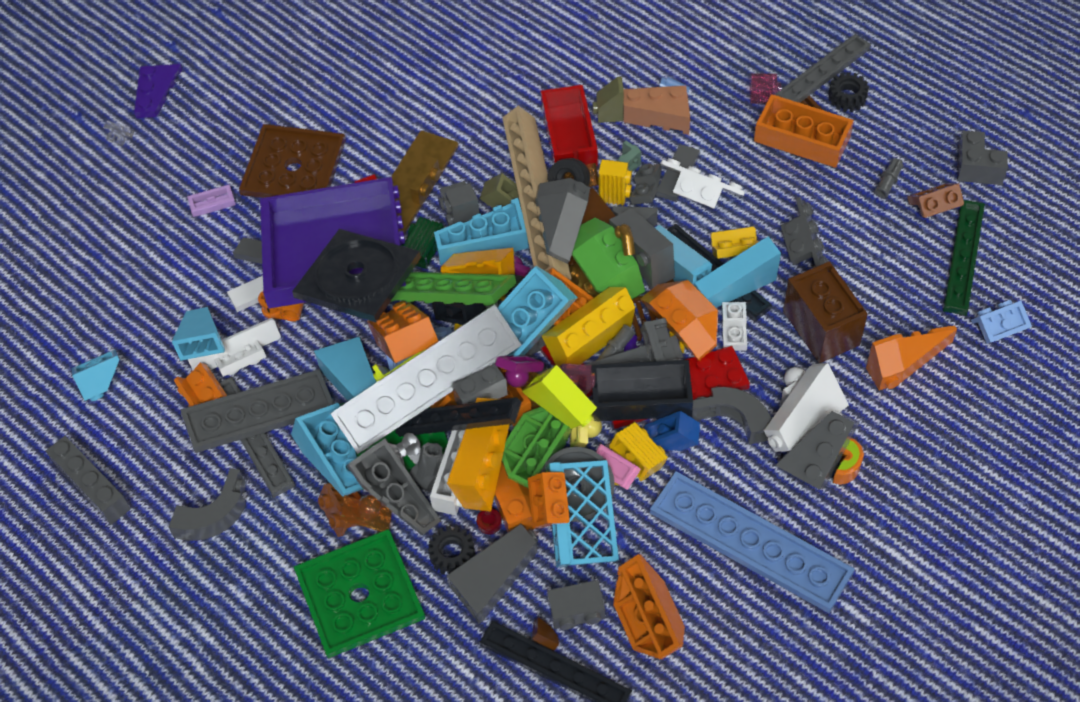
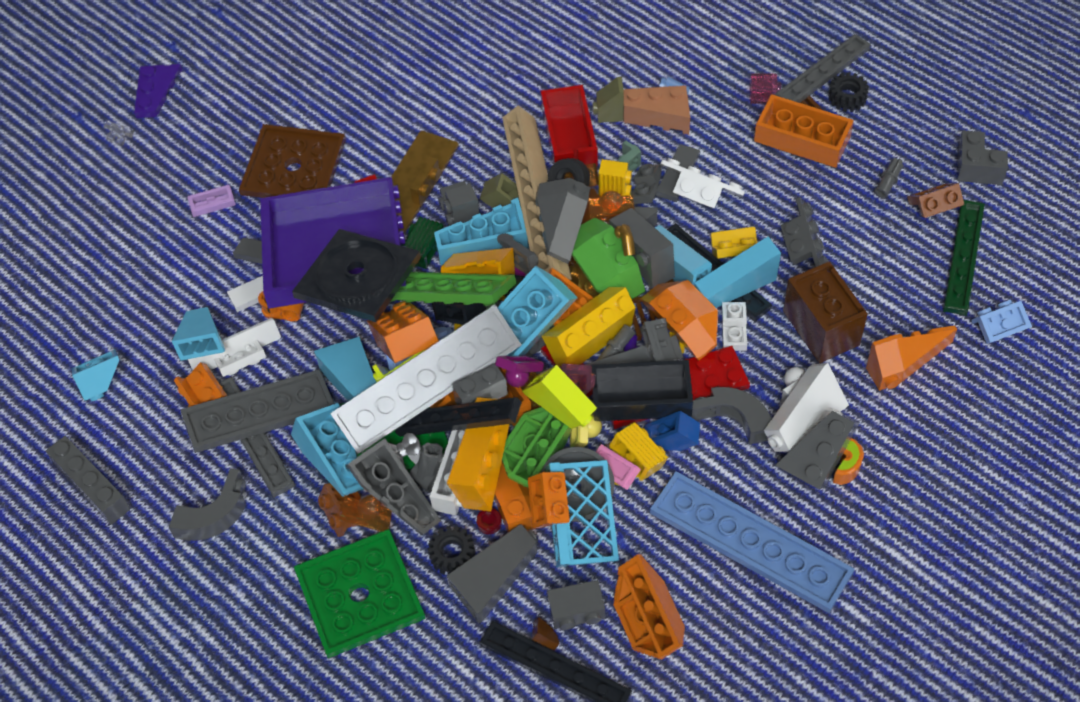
none -> dark grey hinge [497,233,539,275]
none -> clear orange tile [588,190,635,220]

